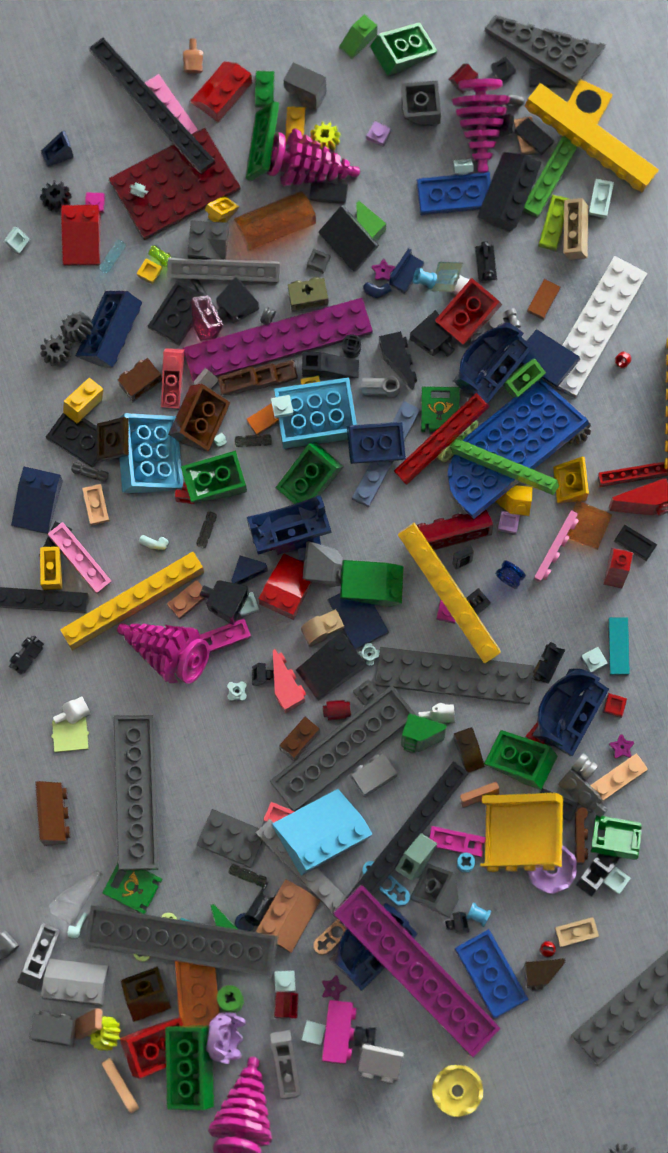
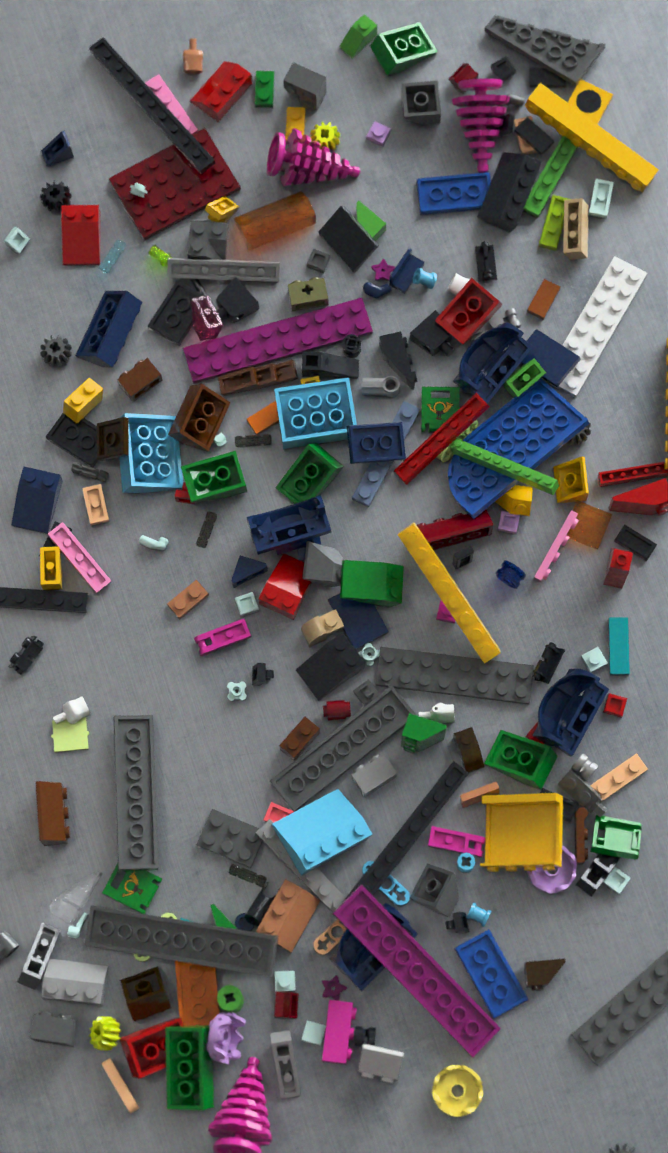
dark grey gear [60,311,93,344] -> none
yellow brick [60,552,204,651] -> none
nougat tile [75,1008,102,1040] -> none
dark pink plate [85,192,105,213] -> none
dark pink plant [117,623,210,684] -> none
yellow plate [137,259,162,284] -> none
coral slope [161,348,184,409] -> none
light grey tile [193,368,219,389] -> none
black torso [200,580,249,625] -> none
green tile [246,101,279,181] -> none
dark grey bush [260,307,276,325] -> none
light aqua plate [271,395,293,418] -> none
coral slope [273,649,306,713] -> none
black tile [309,181,348,204] -> none
sand green slope [395,833,437,881] -> none
clear light blue piece [429,262,463,292] -> none
light aqua plate [453,159,473,175] -> none
black tile [466,588,491,614] -> none
red hinge [540,941,556,958] -> none
tan plate [555,917,599,947] -> none
magenta plate [609,734,634,759] -> none
red hinge [615,351,631,368] -> none

